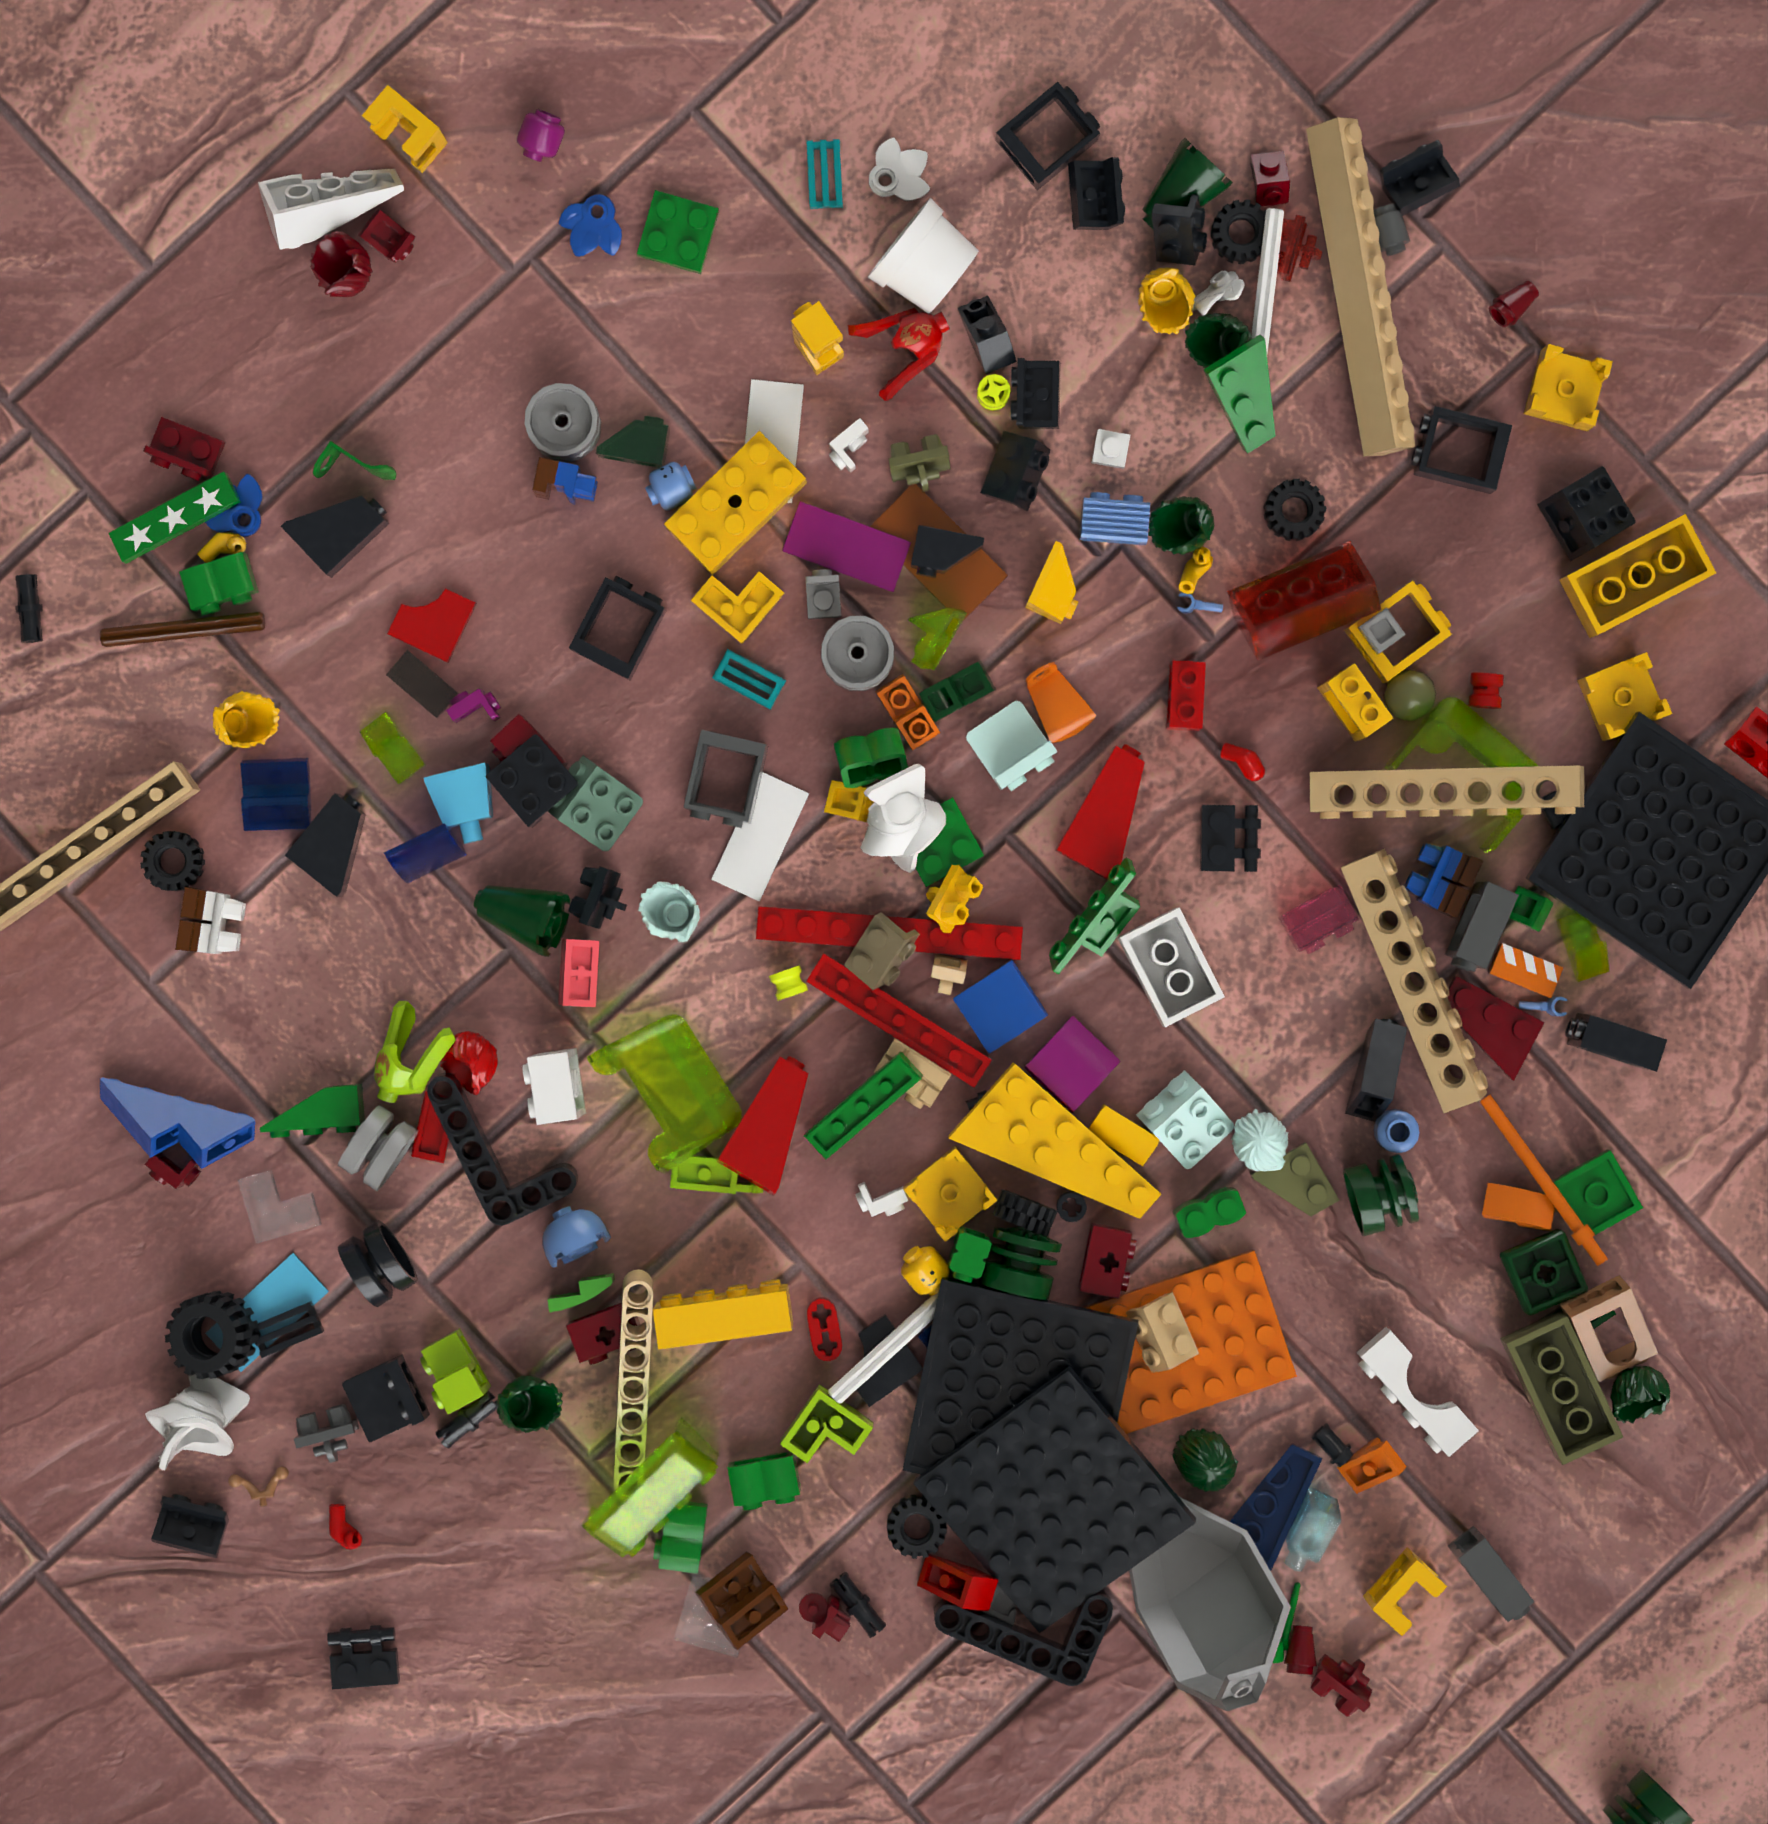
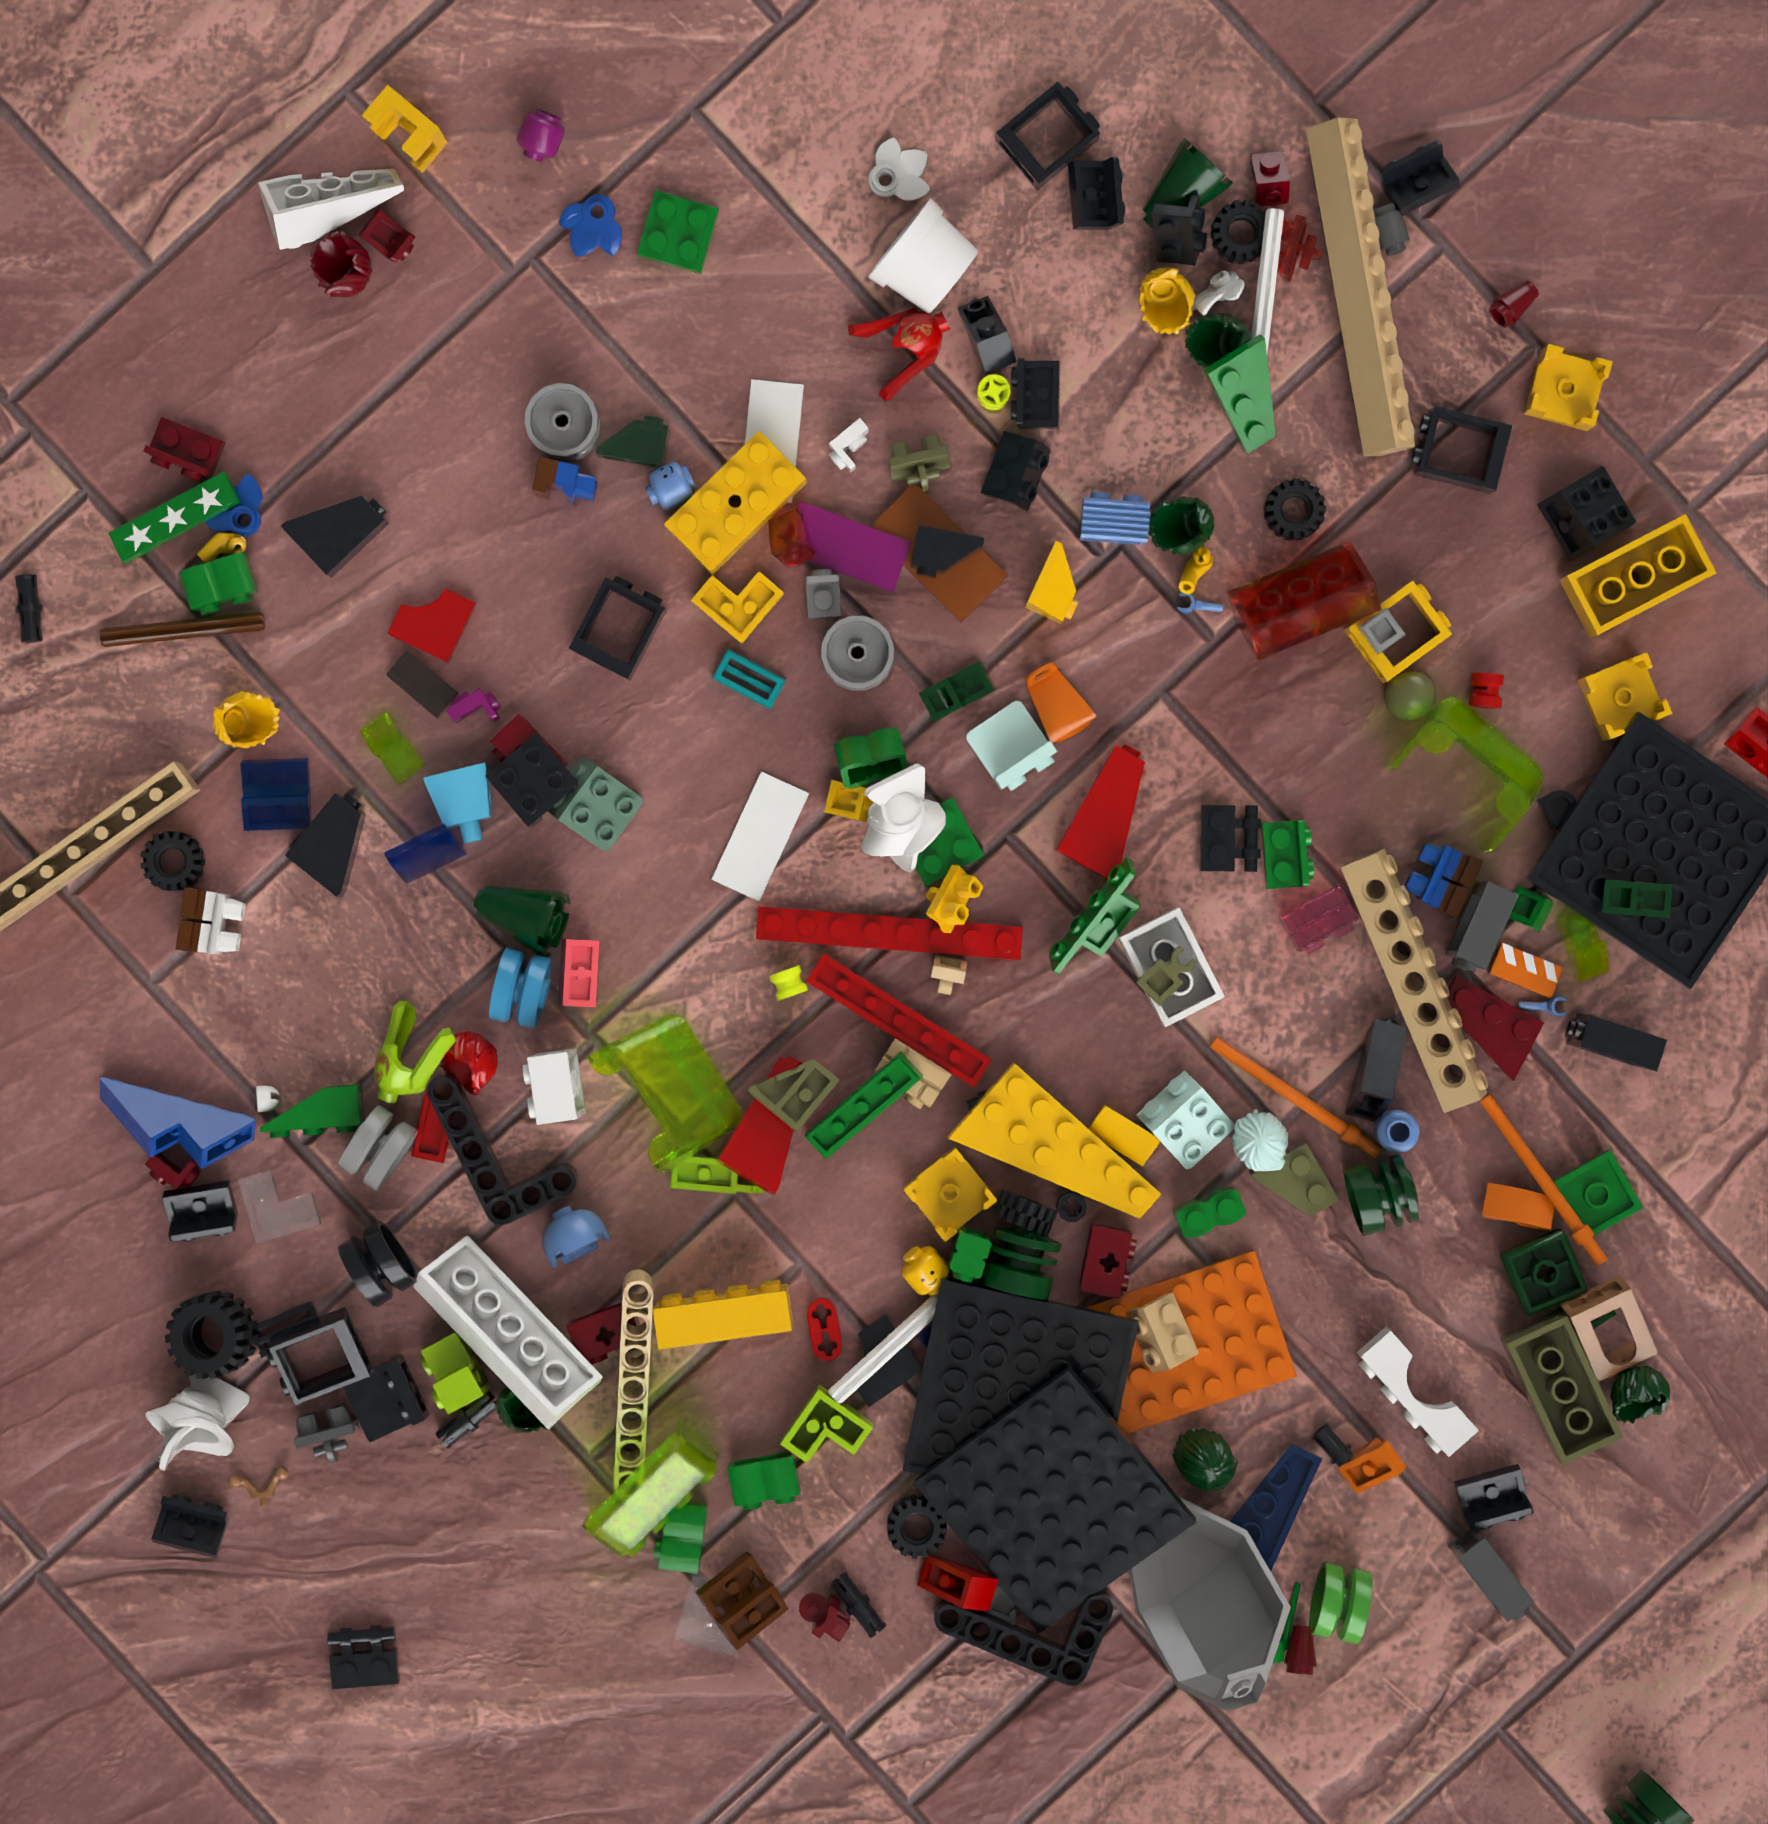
medium azure piece [205,1253,329,1372] -> none
green piece [313,441,397,480] -> none
red arm [329,1504,362,1550] -> none
bright green slope [547,1273,615,1313] -> none
black hips [568,866,627,929] -> none
light aqua hair [638,881,700,942] -> none
dark grey window [683,730,769,828] -> none
yellow arch [791,301,844,375] -> none
teal tile [807,139,843,209] -> none
dark tan bracket [844,912,920,990] -> none
white bracket [855,1182,908,1217] -> none
orange slope [875,674,940,751] -> none
clear neon green slope [908,608,967,670] -> none
blue slope [953,960,1048,1054] -> none
magenta slope [1024,1016,1121,1113] -> none
white plate [1091,429,1130,469] -> none
red brick [1166,660,1206,731] -> none
red arm [1220,743,1265,781] -> none
clear light blue torso [1284,1487,1342,1572] -> none
tan brick [1310,765,1584,819] -> none
dark red hips [1310,1654,1372,1717] -> none
yellow window [1317,663,1394,742] -> none
yellow panel [1363,1547,1447,1636] -> none
none -> black bracket [162,1181,238,1242]
none -> white hinge [256,1085,280,1112]
none -> black window [266,1307,371,1405]
none -> white arch [413,1235,603,1430]
none -> dark azure wheel [489,948,552,1029]
none -> olive wing [747,1059,840,1133]
none -> clear red bracket [768,509,815,567]
none -> olive plate [1136,947,1196,1006]
none -> orange bar [1209,1036,1382,1158]
none -> green bracket [1261,820,1314,889]
none -> bright green wheel [1309,1562,1373,1645]
none -> black bracket [1454,1464,1534,1530]
none -> dark green slope [1602,879,1673,918]

